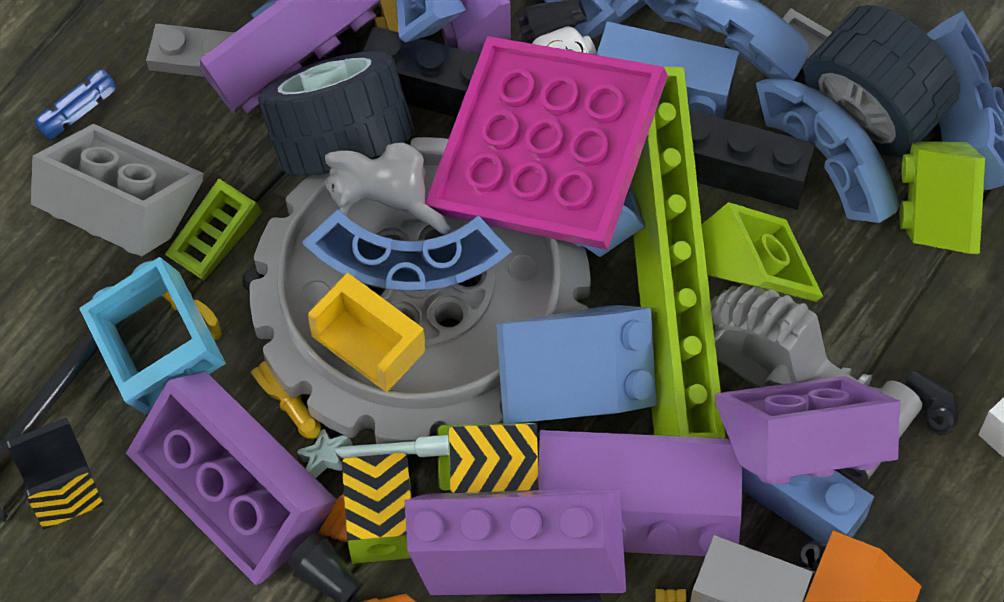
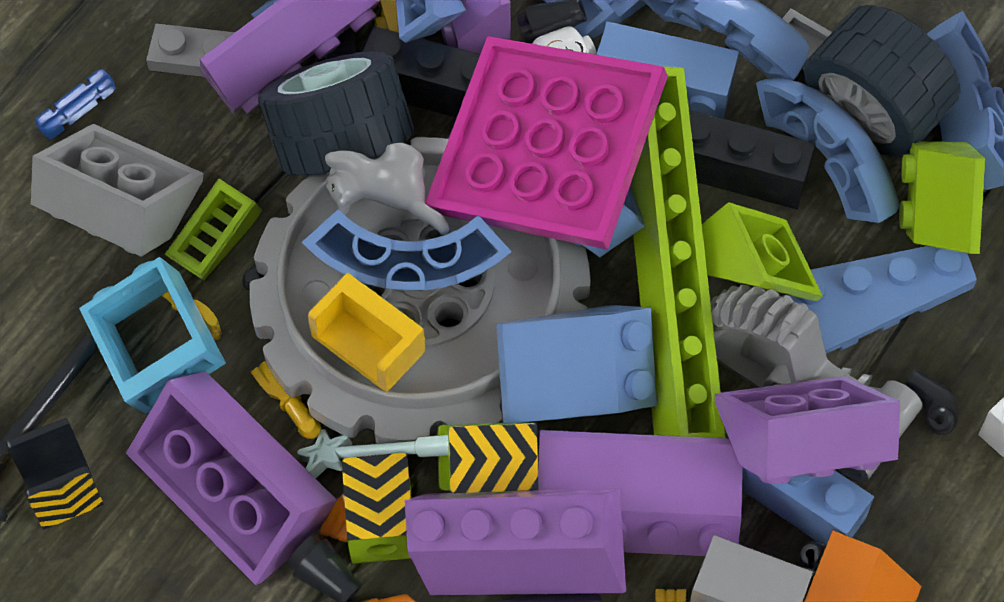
none -> medium blue wing [782,246,977,354]

